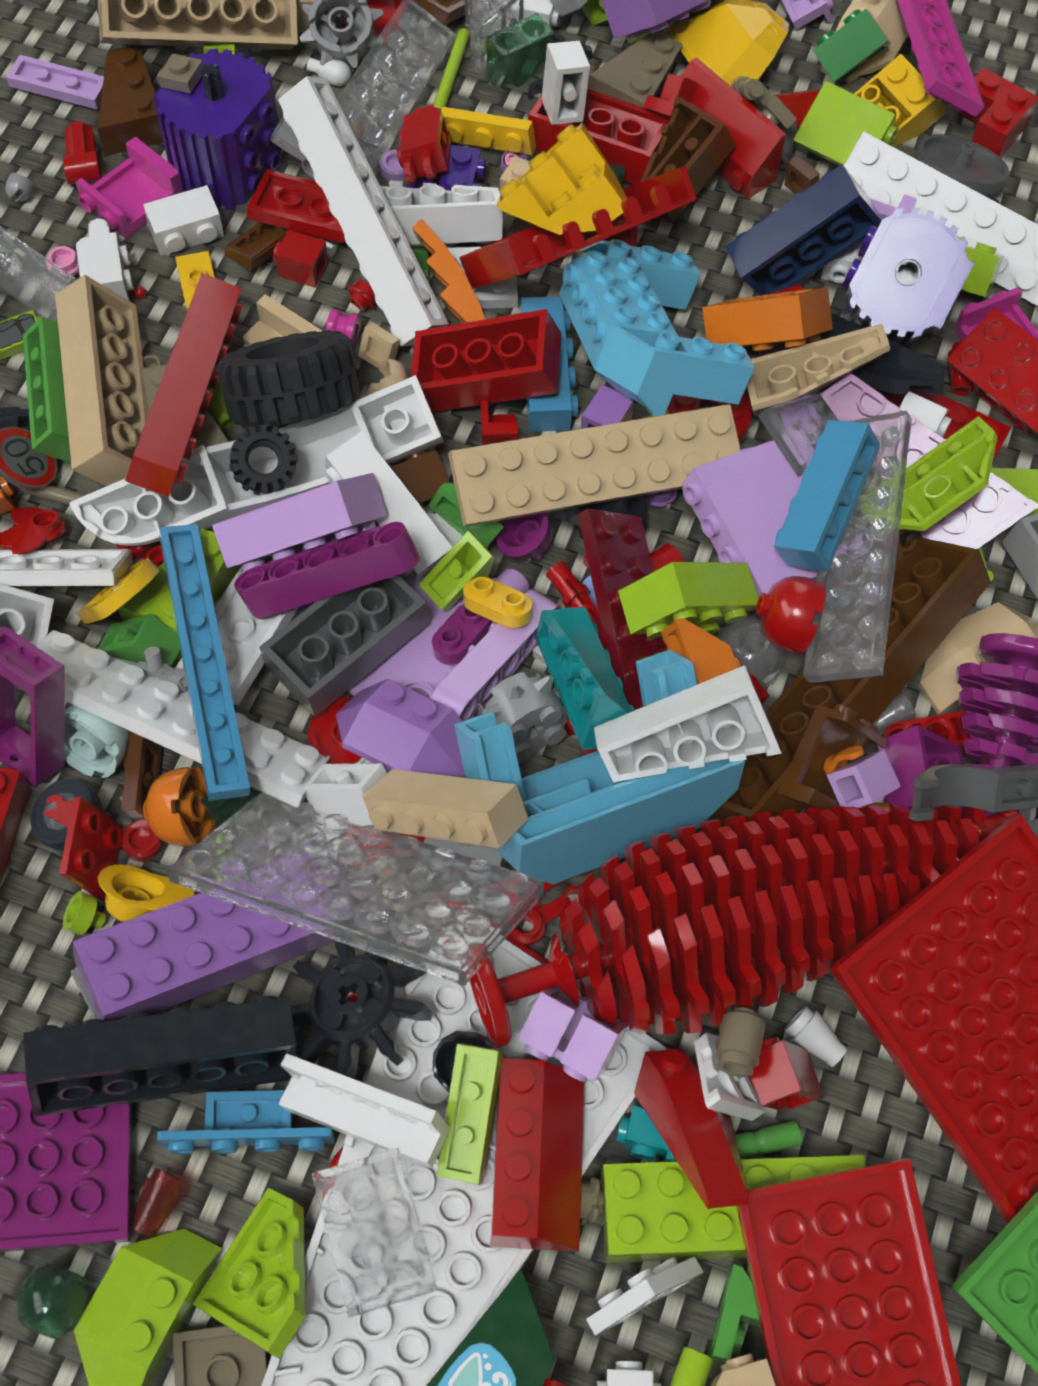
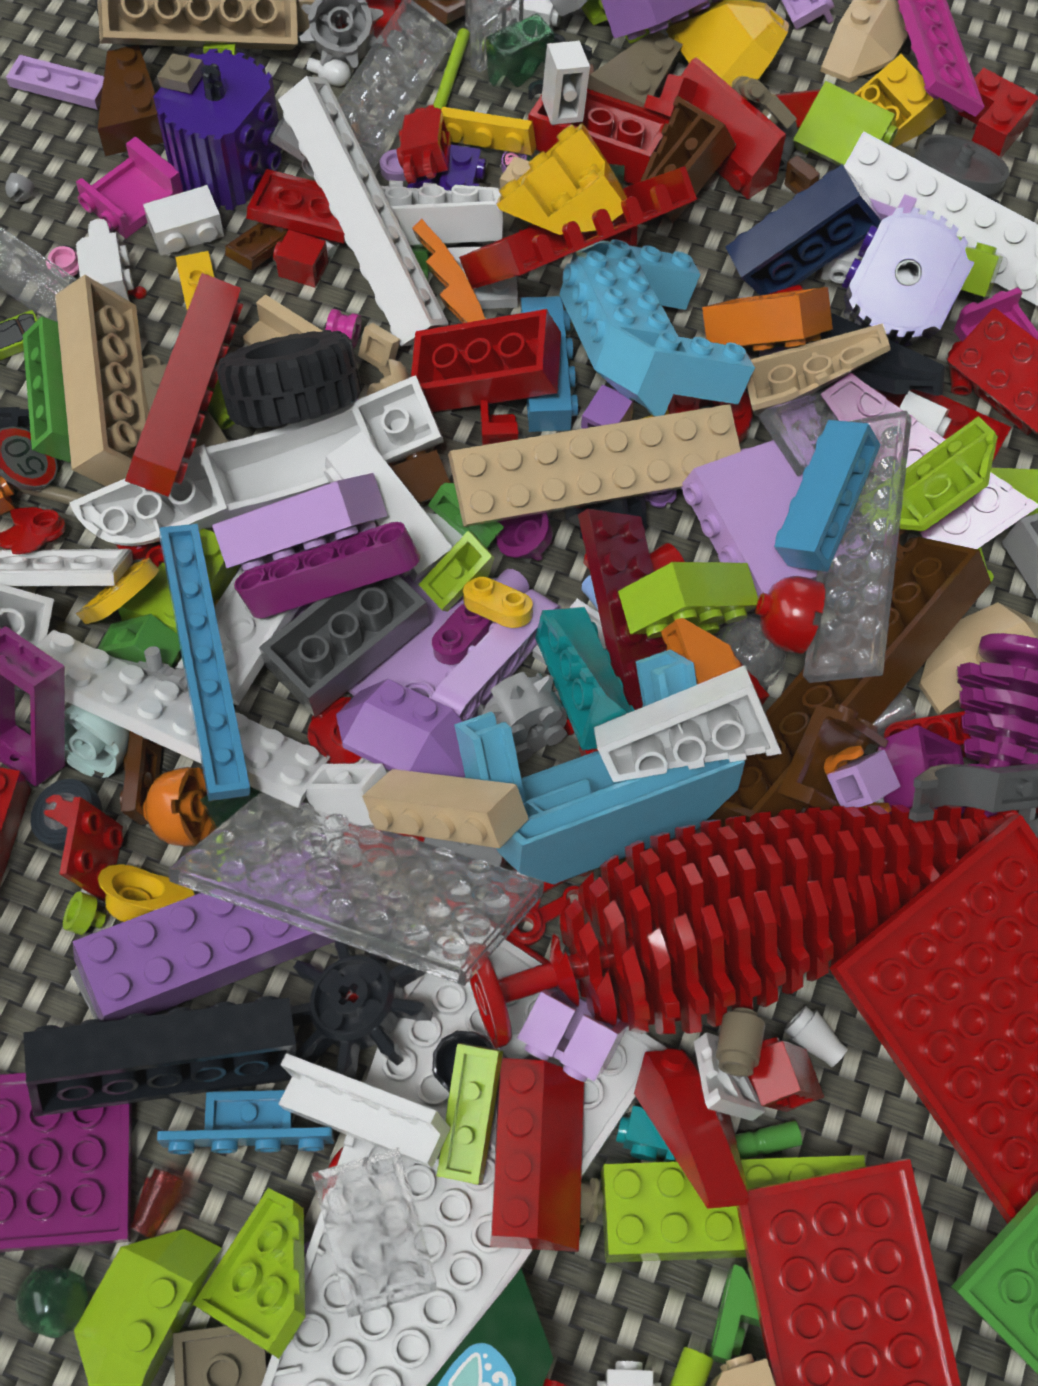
red piece [63,121,102,185] -> none
red tile [122,820,163,862] -> none
black tyre [229,424,298,495] -> none
red plate [348,279,376,311] -> none
red pin [546,561,606,649] -> none
white plate [586,1256,704,1335] -> none
green brick [813,9,891,85] -> none

